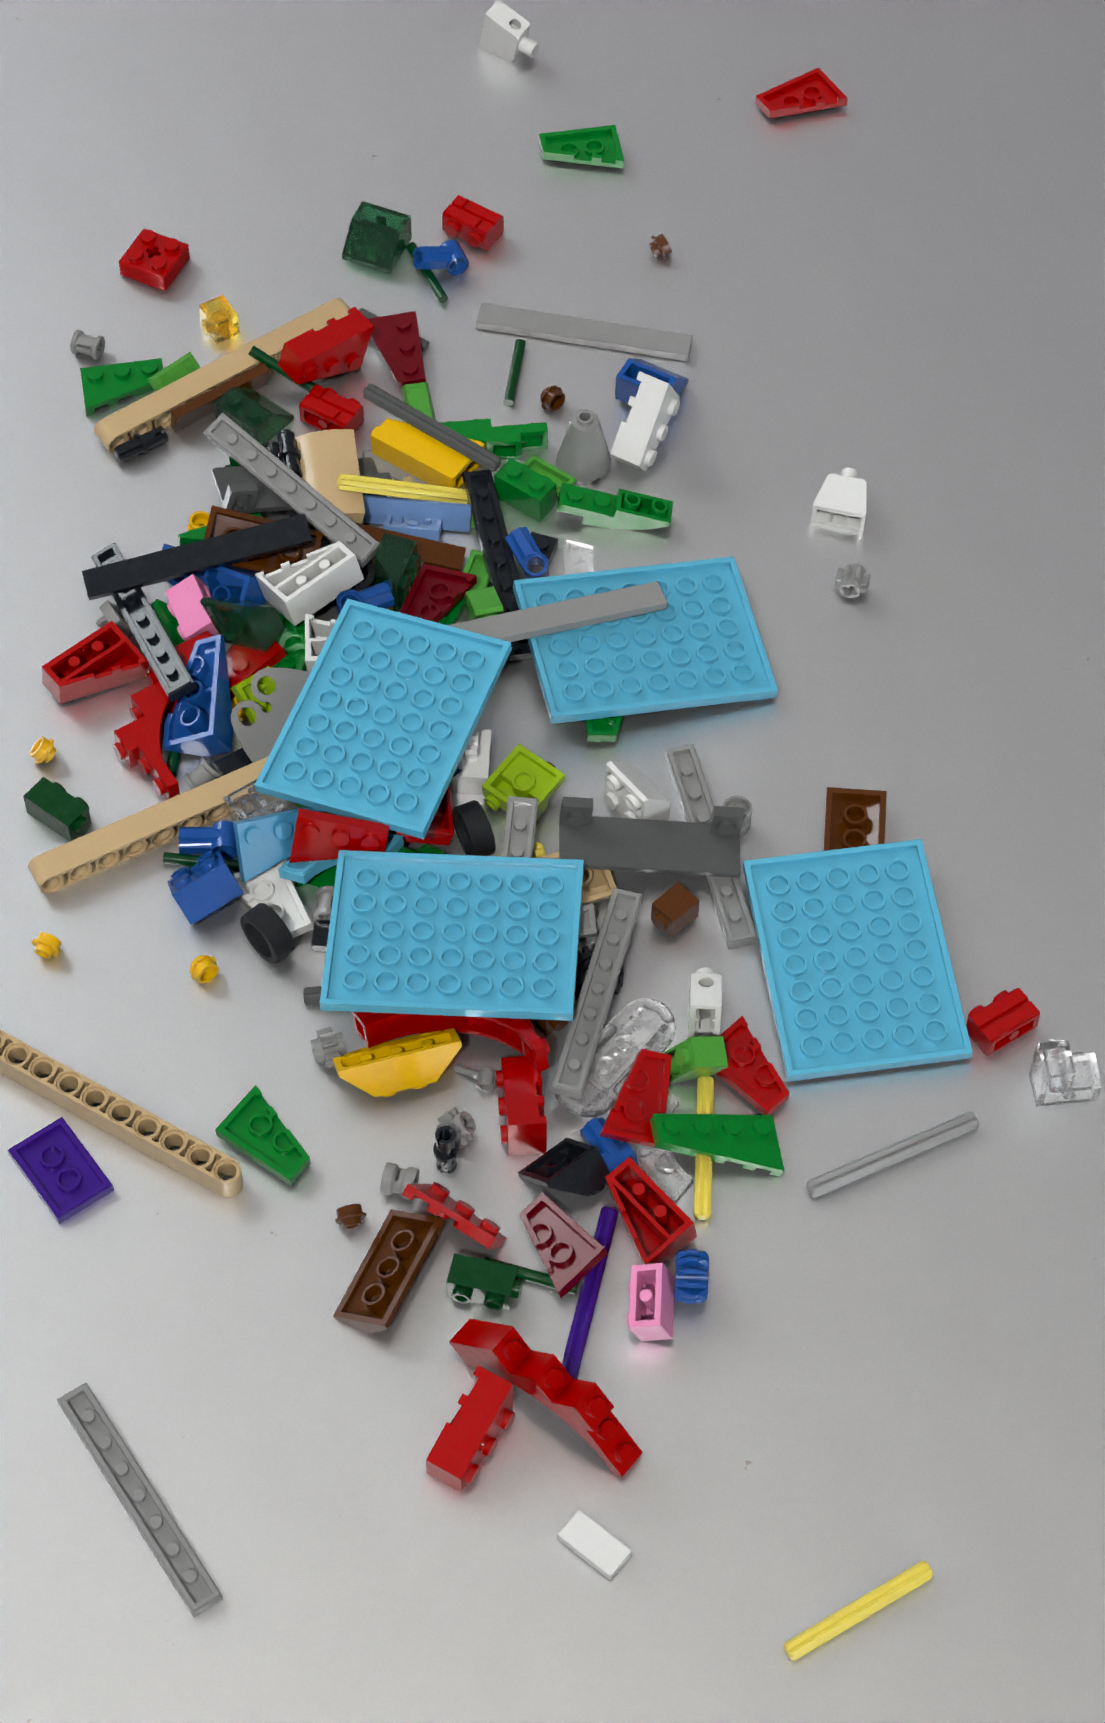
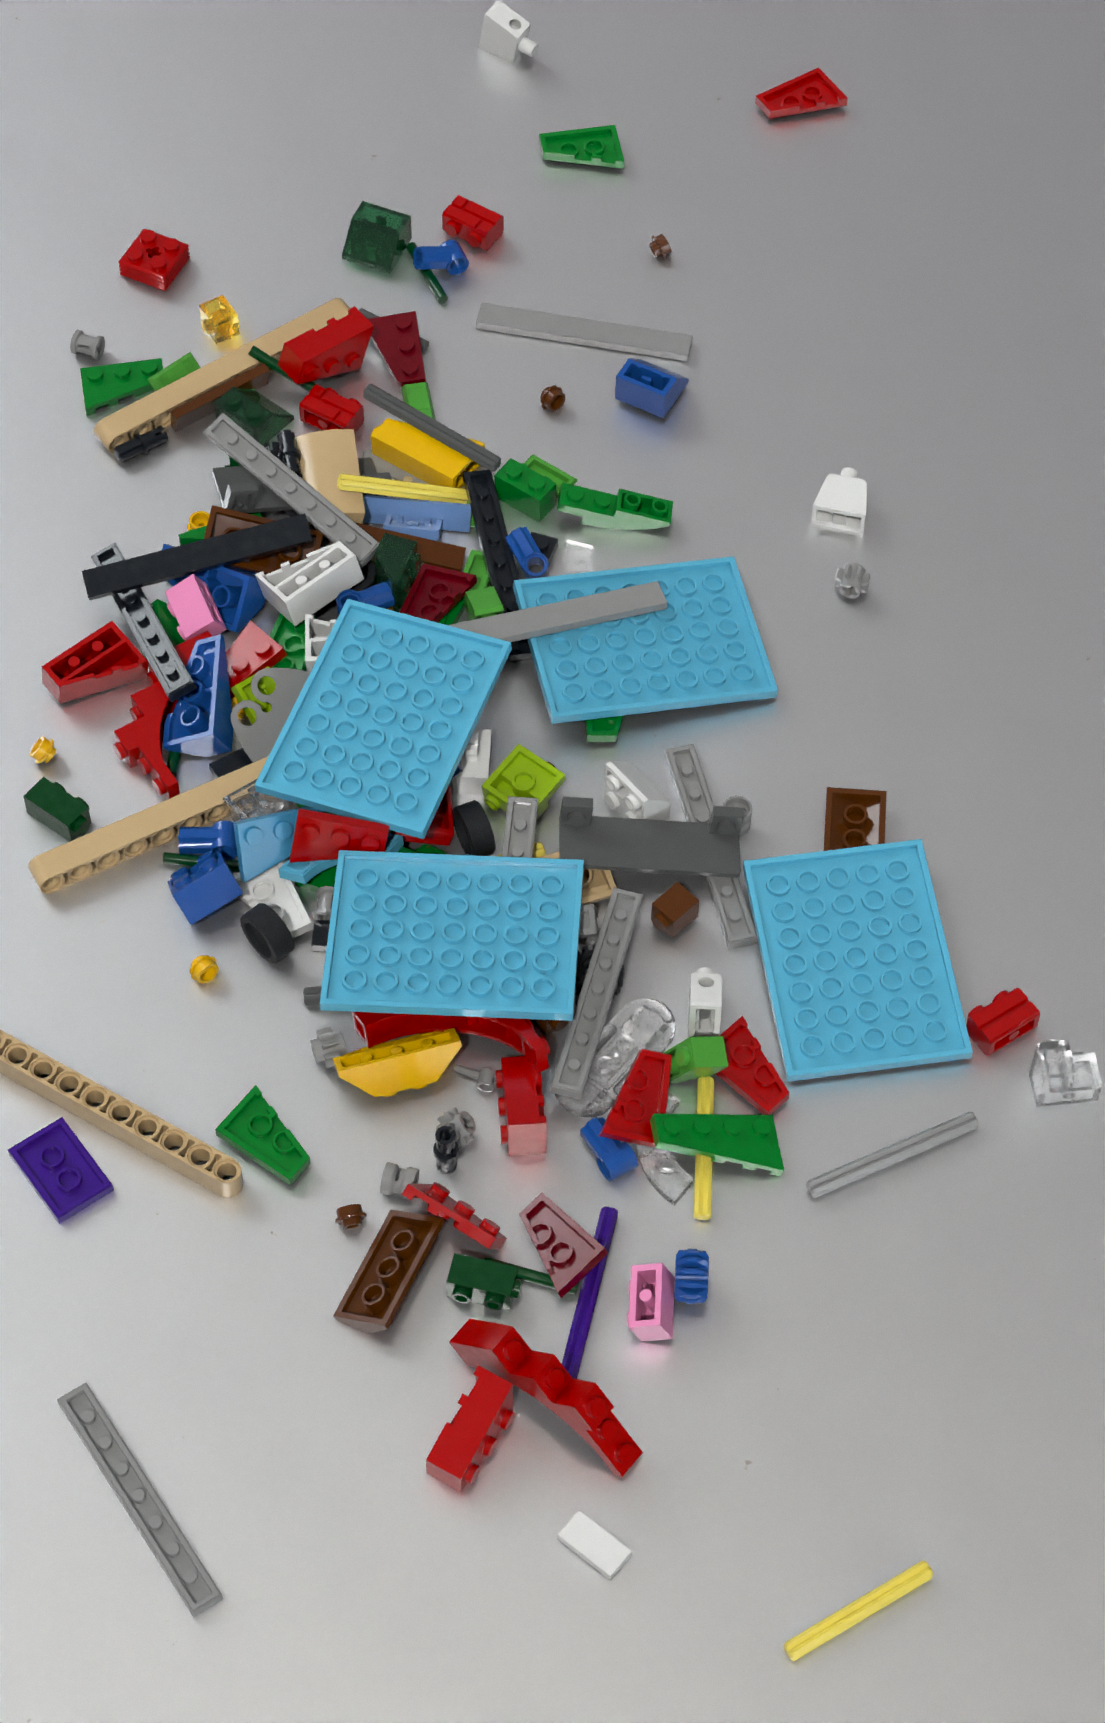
yellow plate [32,932,61,959] -> none
light grey tile [96,600,132,636] -> none
light grey bush [183,756,223,789] -> none
clear green slope [200,597,285,652] -> none
green slope [441,419,548,460] -> none
dark green bar [503,339,526,407] -> none
black slope [518,1138,610,1196] -> none
light grey cone [556,409,611,485] -> none
red wedge [605,1157,697,1265] -> none
white wedge [610,371,680,472] -> none

